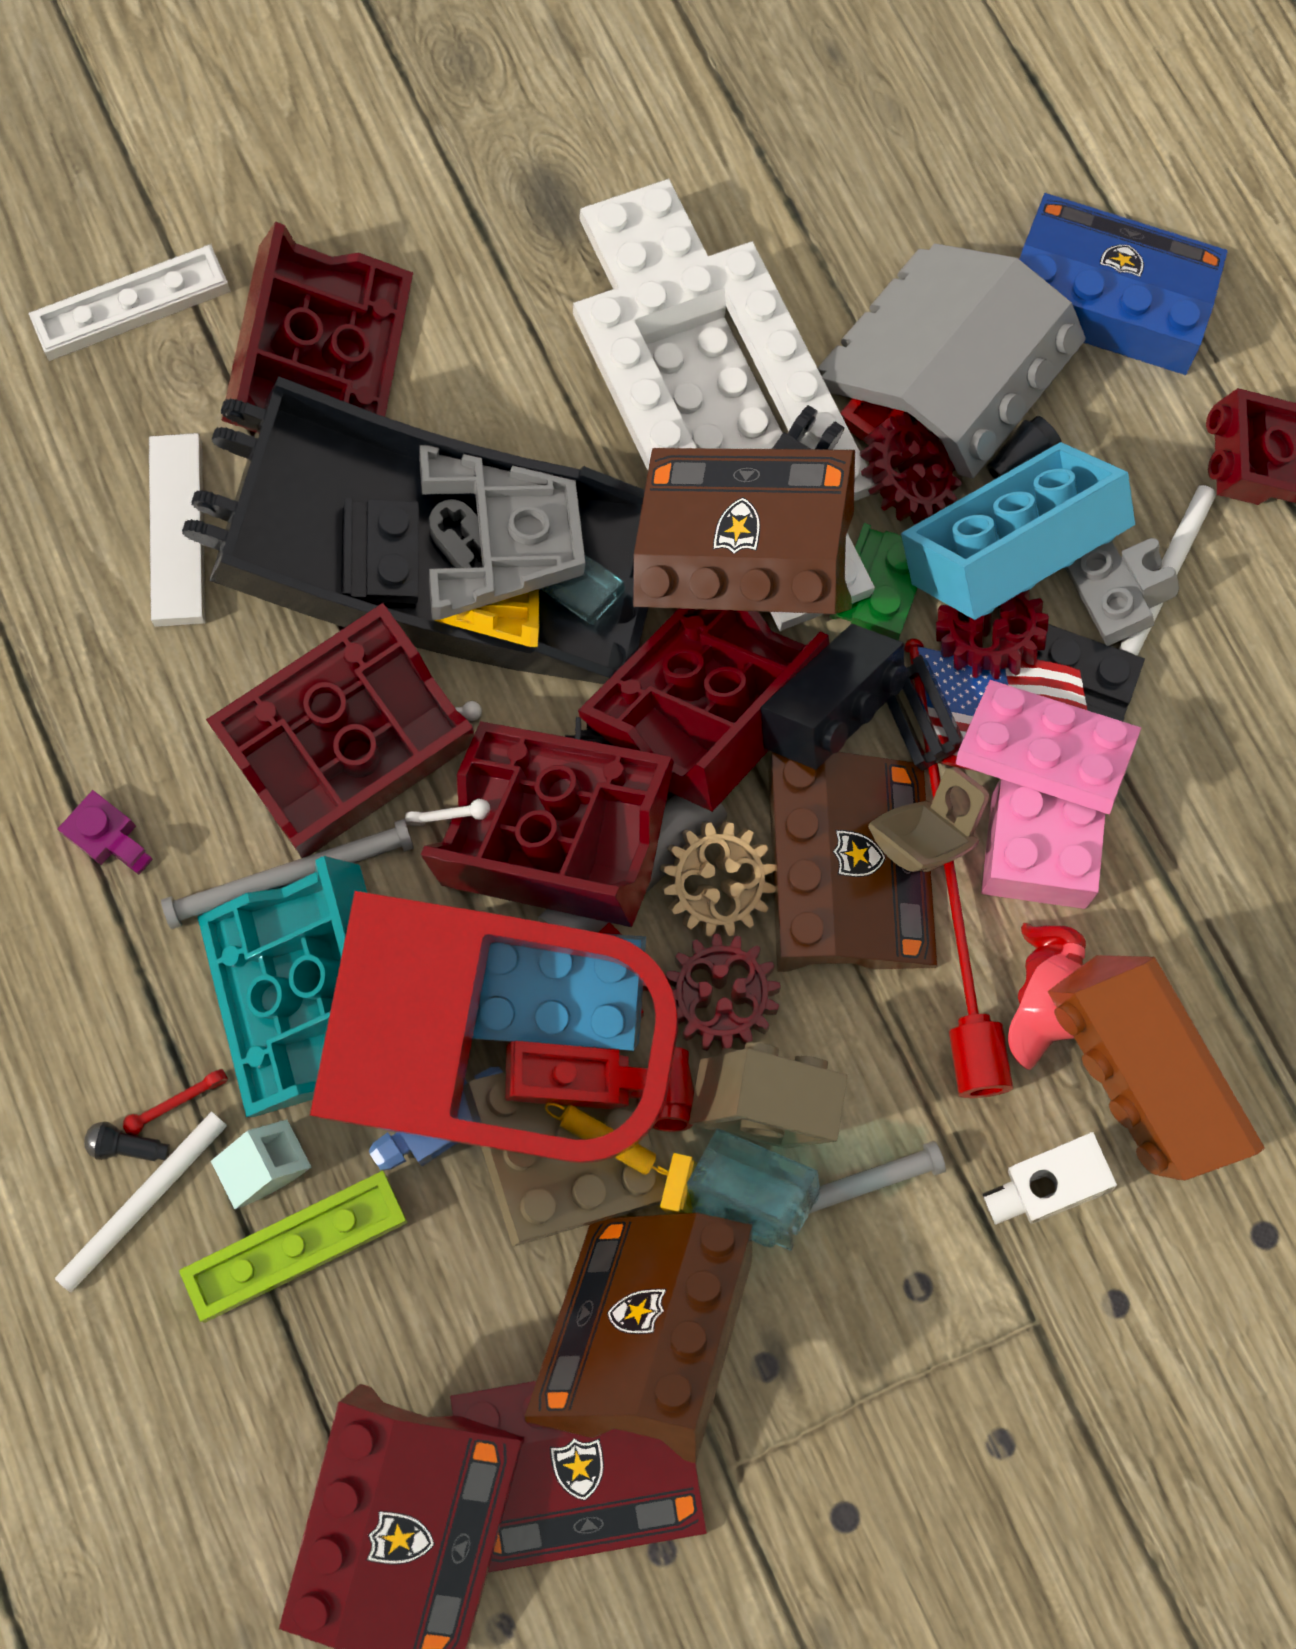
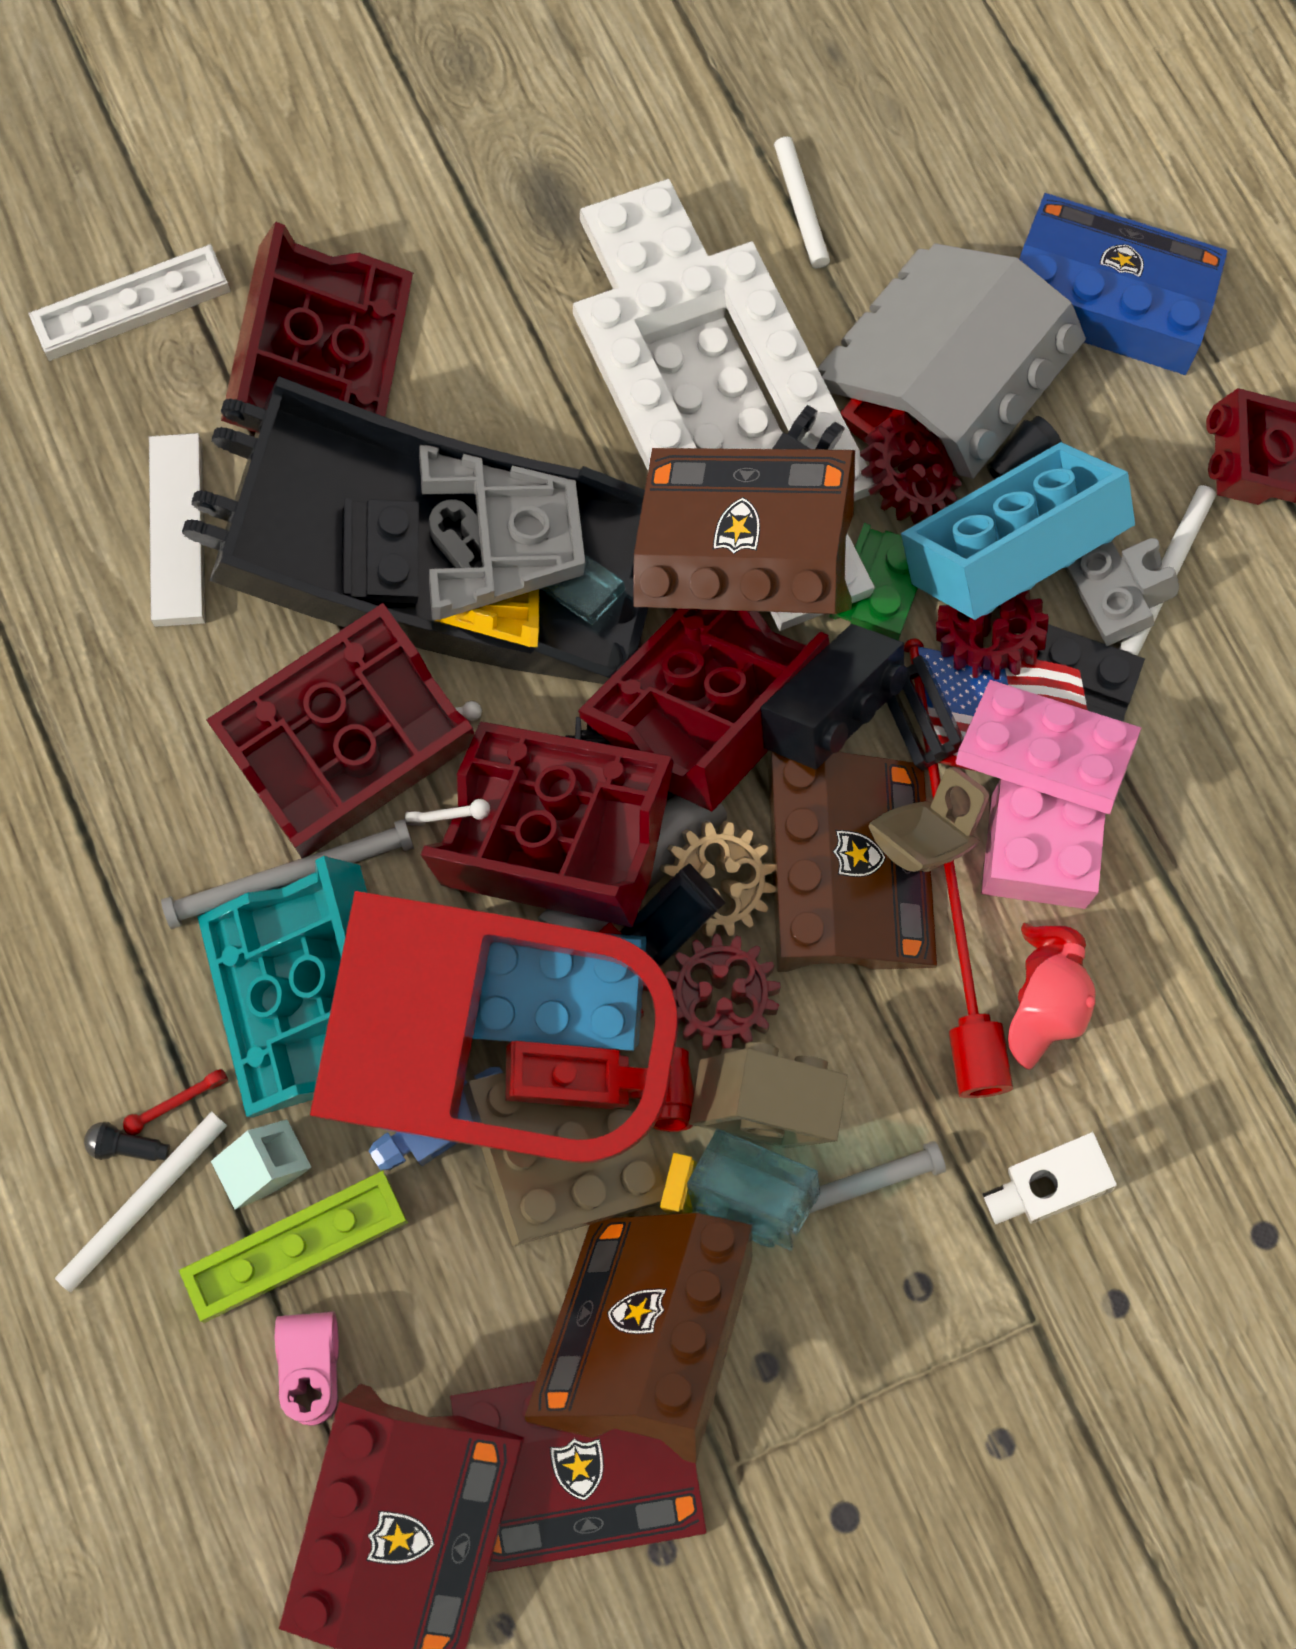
magenta plate [58,790,153,875] -> none
yellow piece [545,1103,669,1176] -> none
dark orange slope [1047,955,1265,1181] -> none
none -> bright pink piece [275,1311,339,1426]
none -> black tile [620,863,726,967]
none -> white bar [774,137,830,269]

